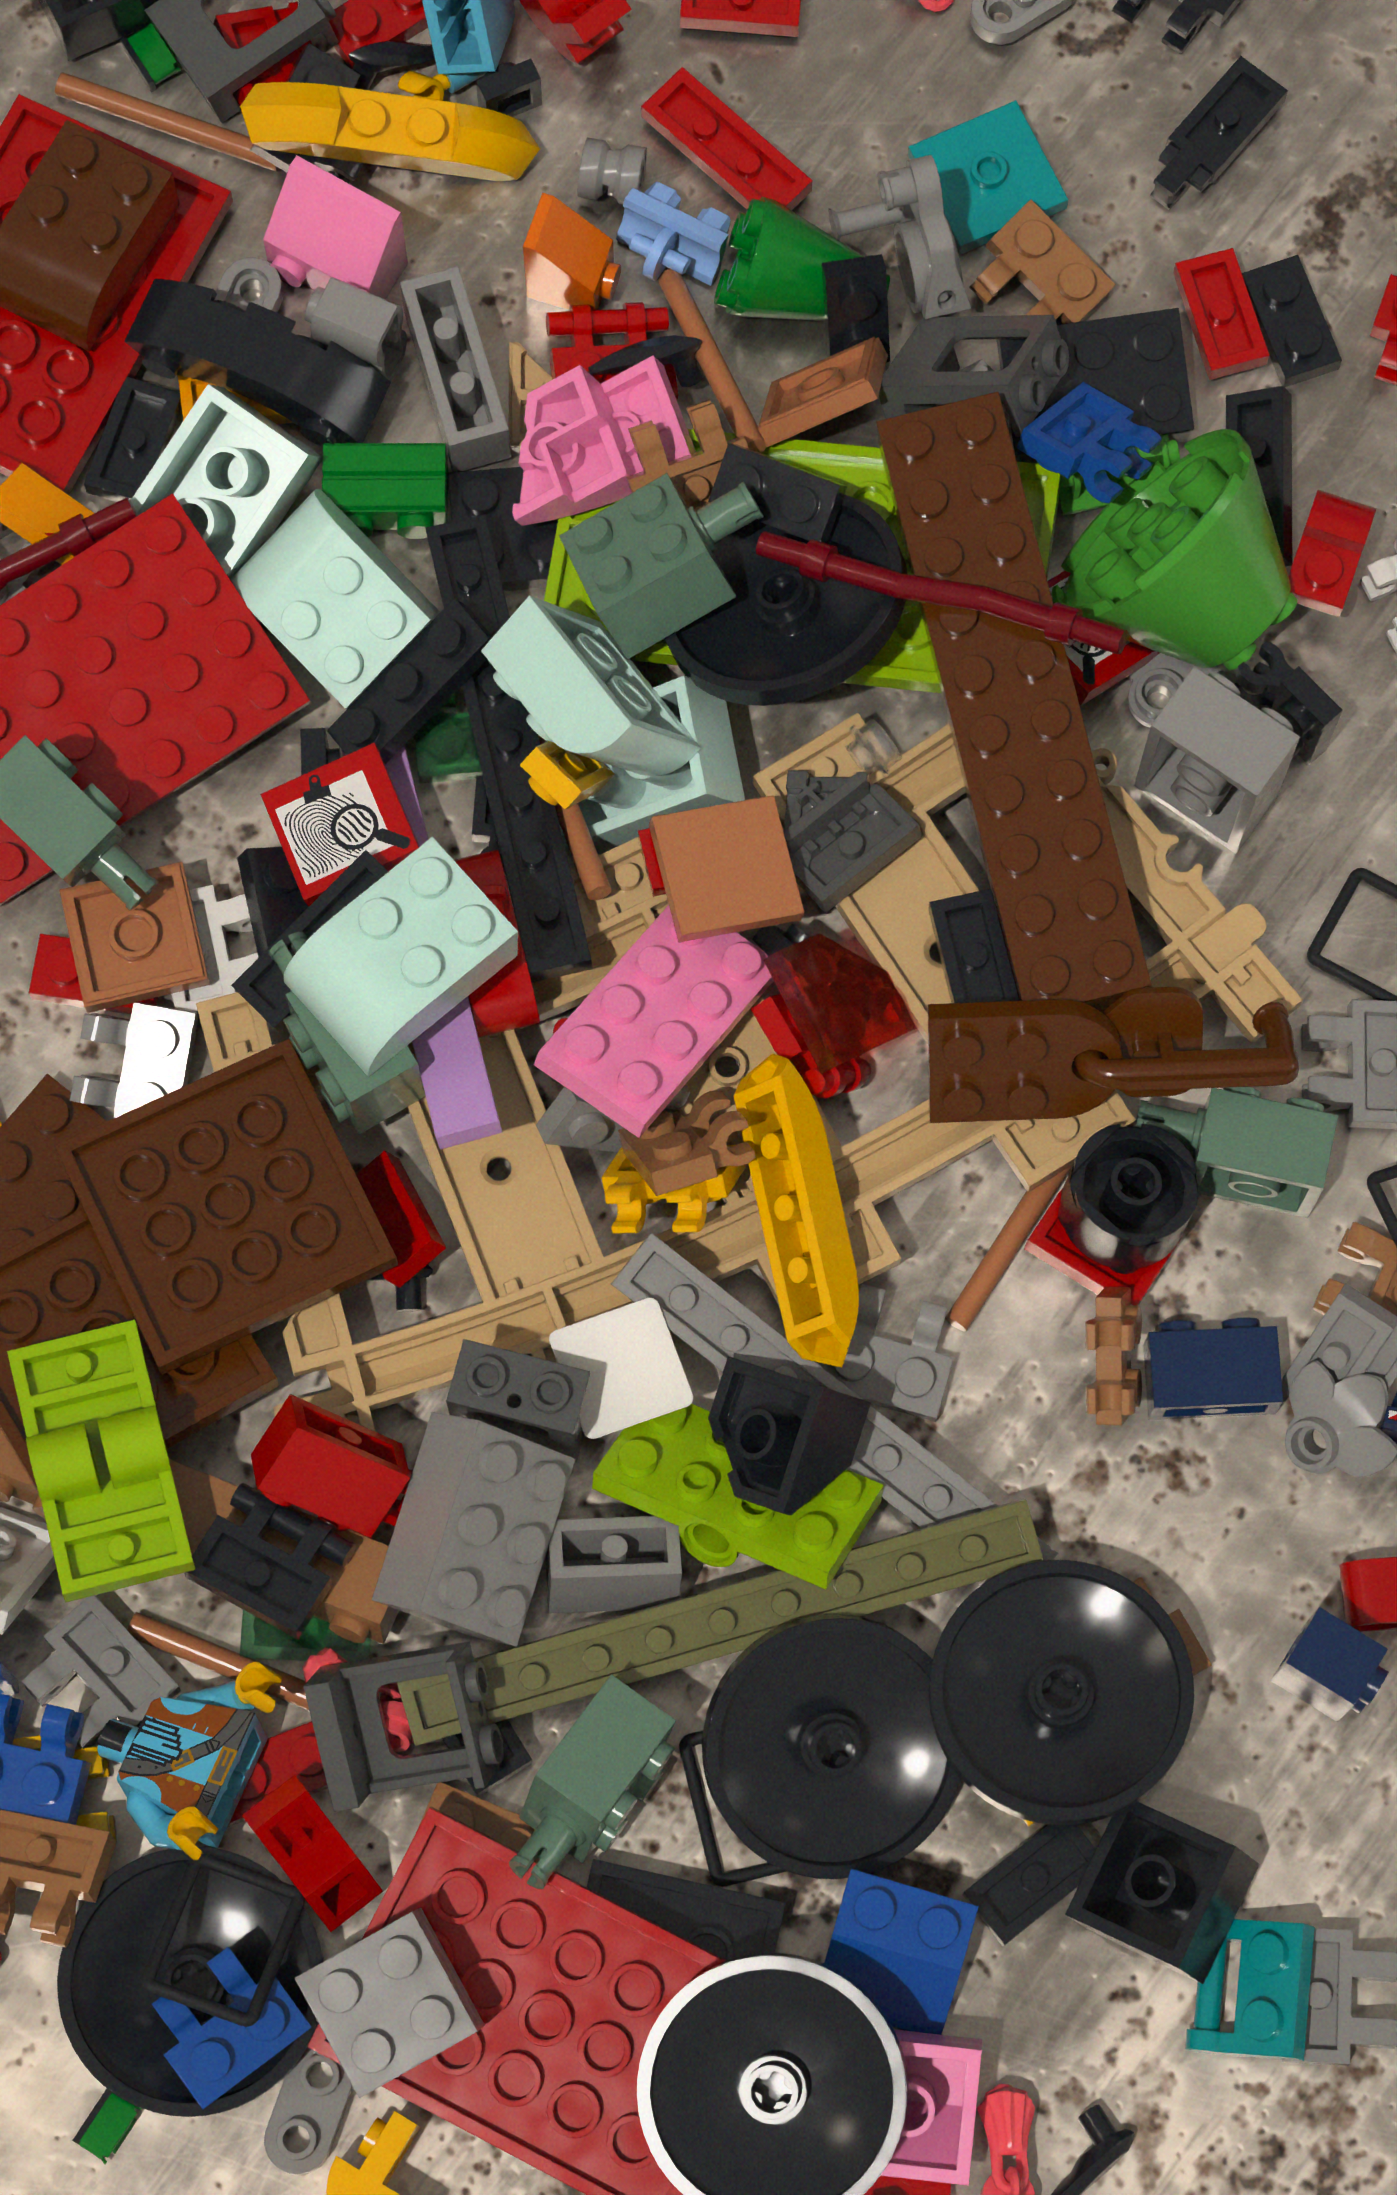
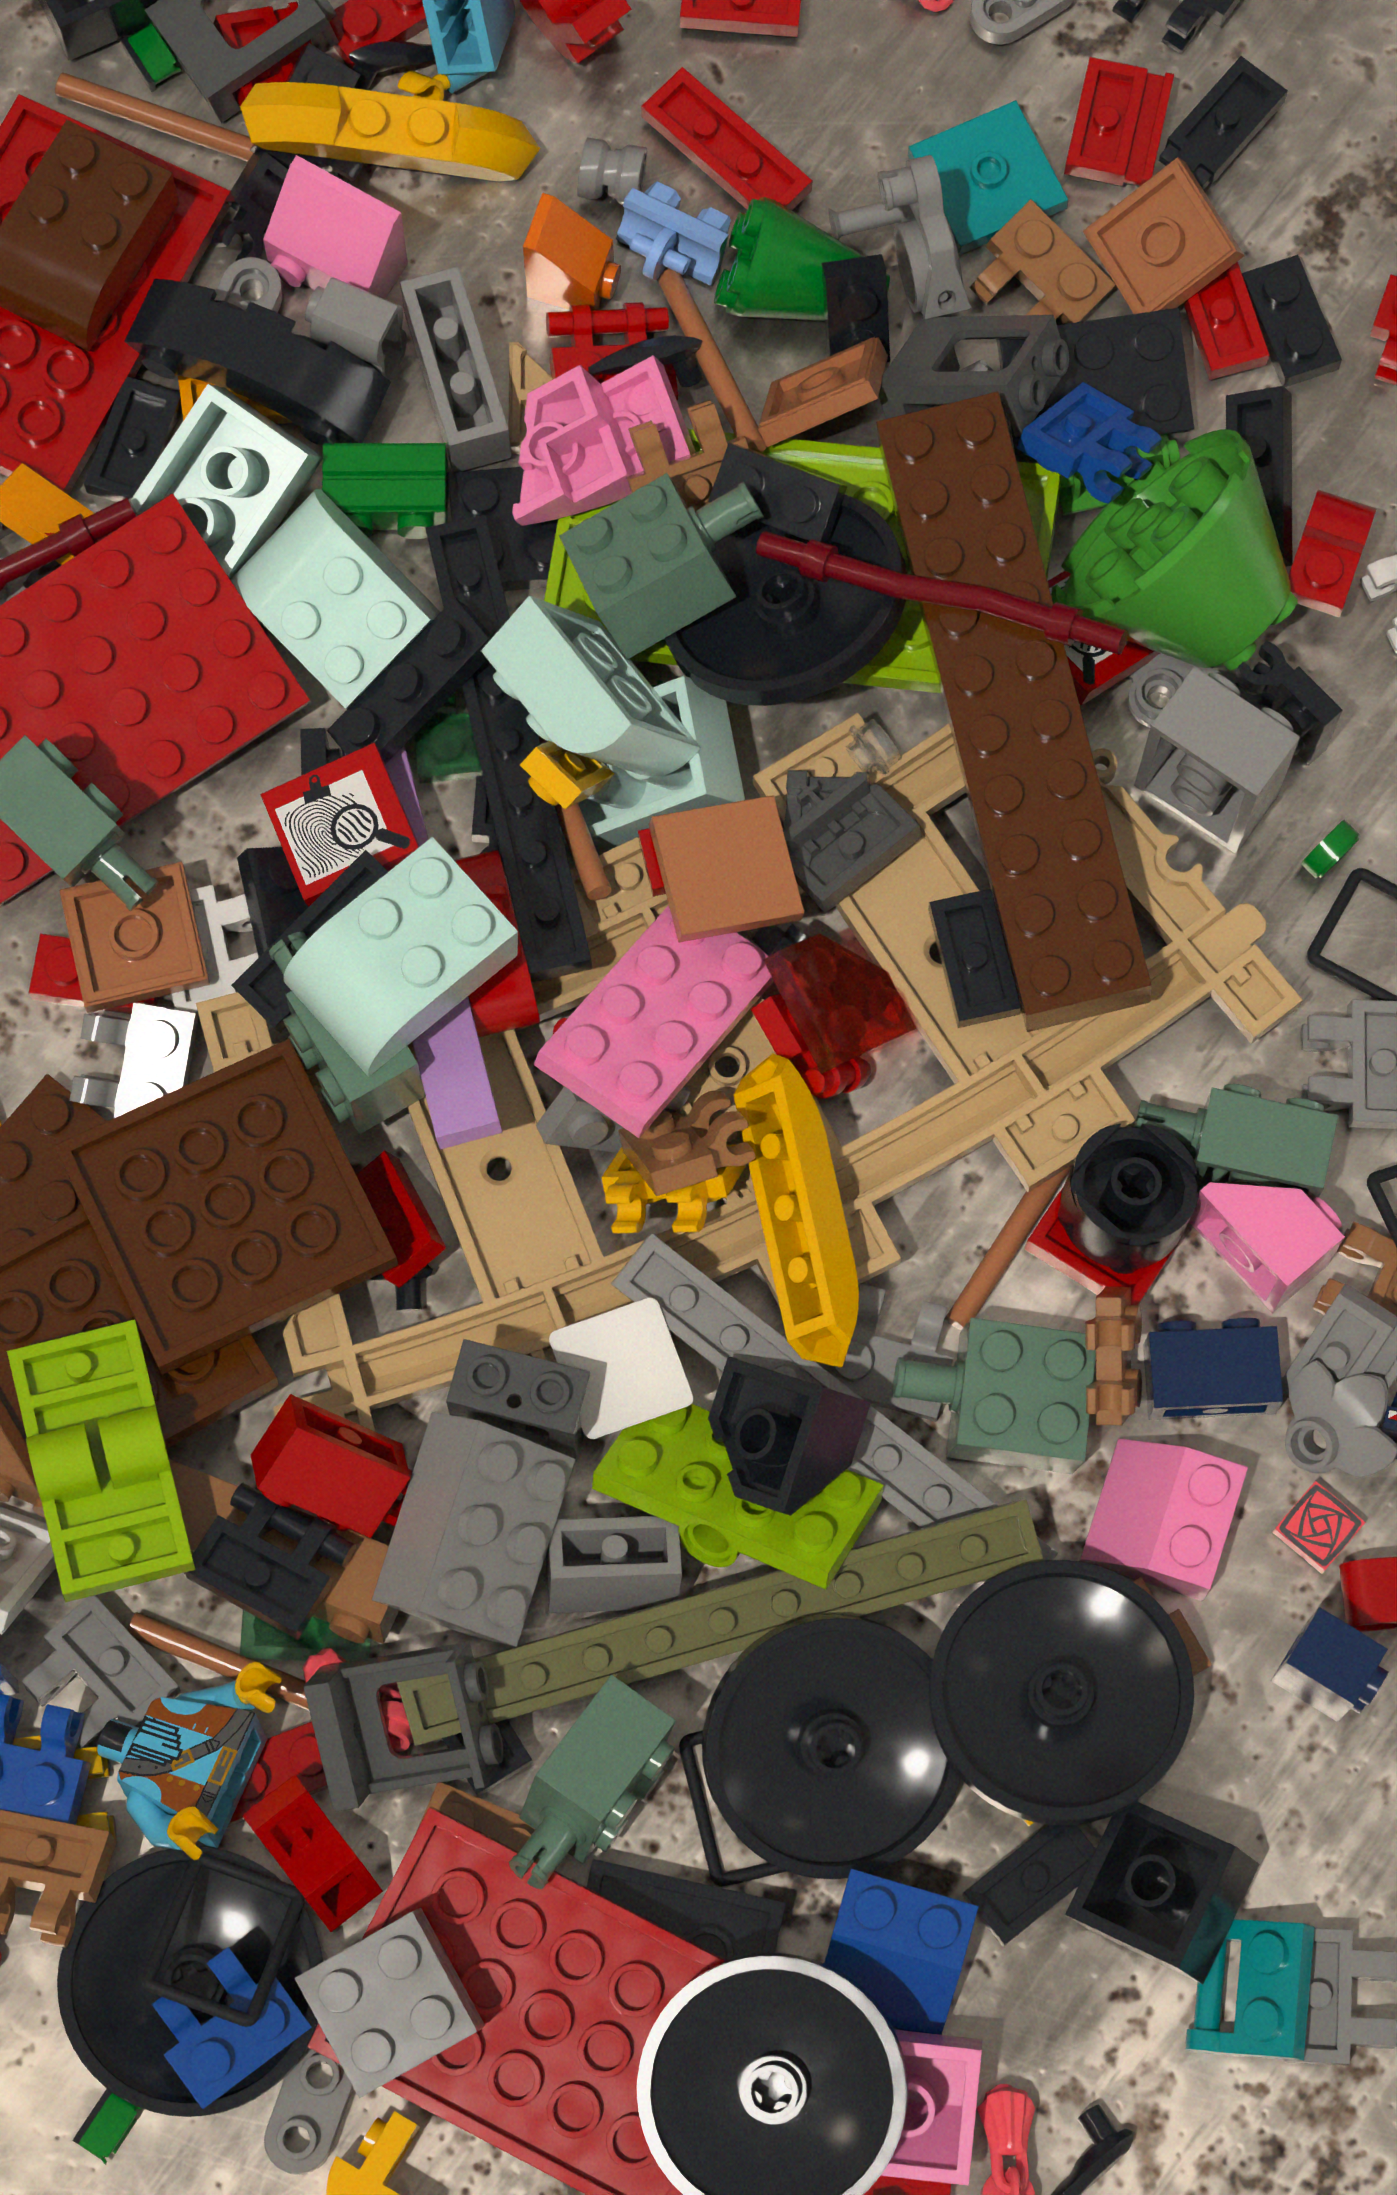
black plate [476,58,542,117] -> none
reddish brown plate [928,987,1299,1123] -> none
none -> black plate [212,151,288,261]
none -> sand green brick [892,1317,1096,1474]
none -> red plate [1064,57,1174,186]
none -> bright pink slope [1080,1439,1248,1601]
none -> nougat tile [1083,157,1245,314]
none -> bright pink slope [1189,1182,1345,1314]
none -> tile [1272,1481,1366,1574]
none -> green tile [1300,820,1360,879]

